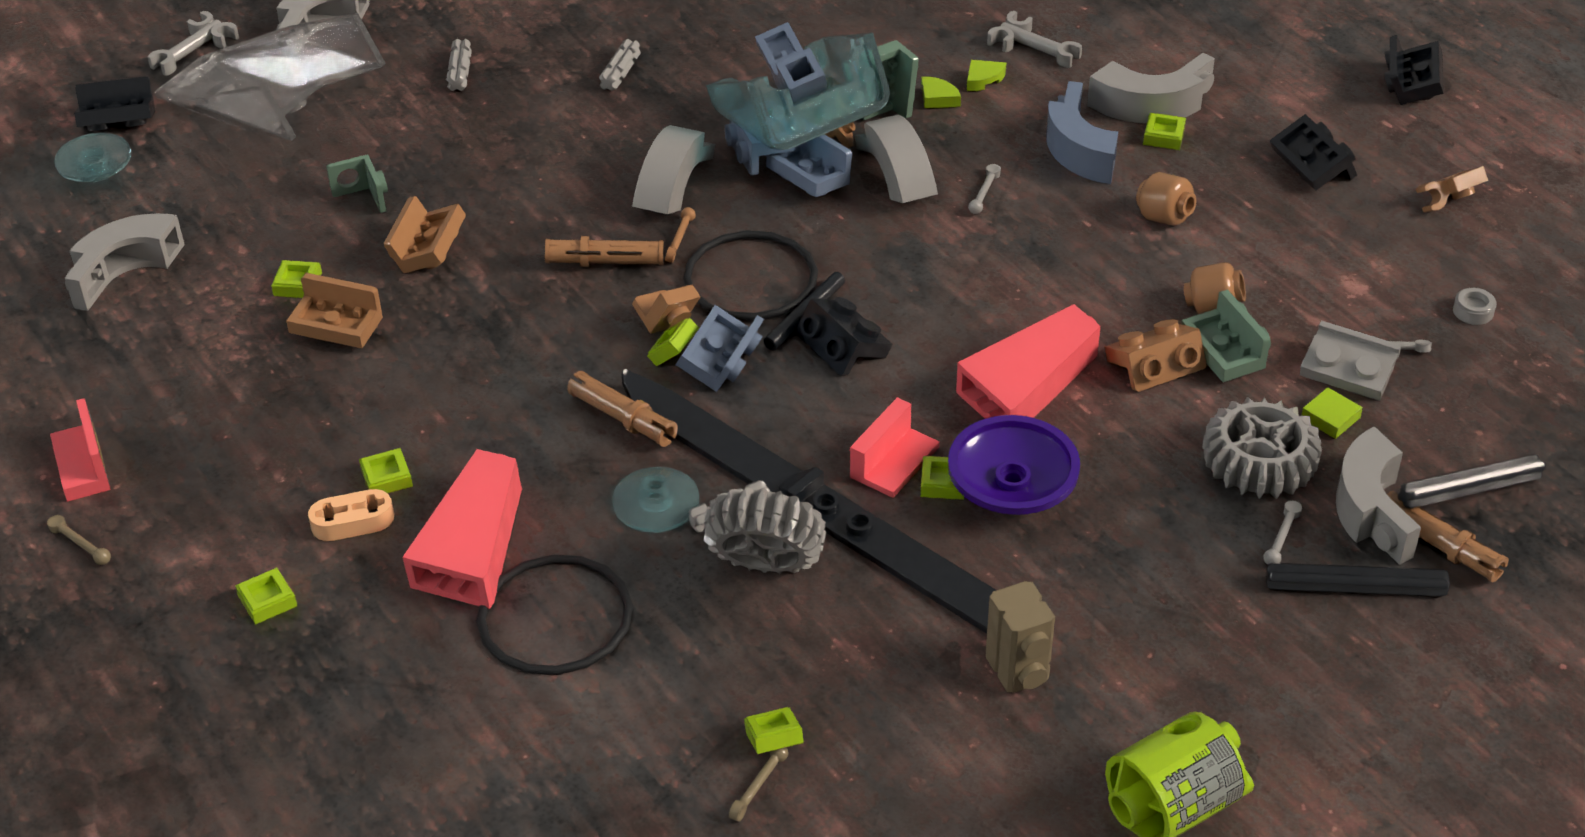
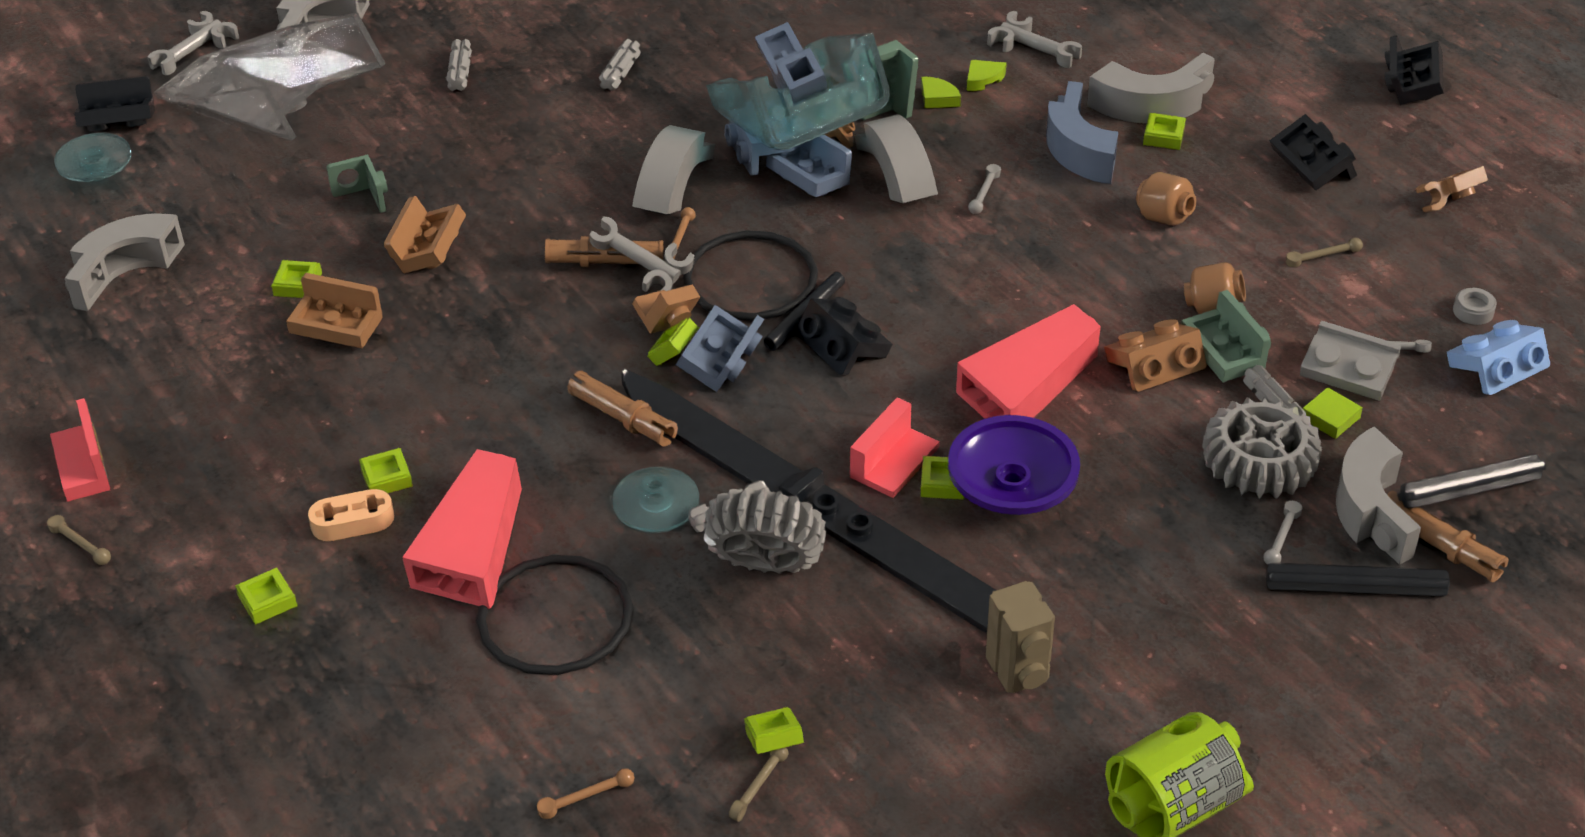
none -> medium nougat hinge [537,768,635,819]
none -> light grey bar [589,216,694,292]
none -> light grey axle [1243,365,1306,416]
none -> dark tan hinge [1286,237,1363,268]
none -> light blue bracket [1447,320,1550,395]

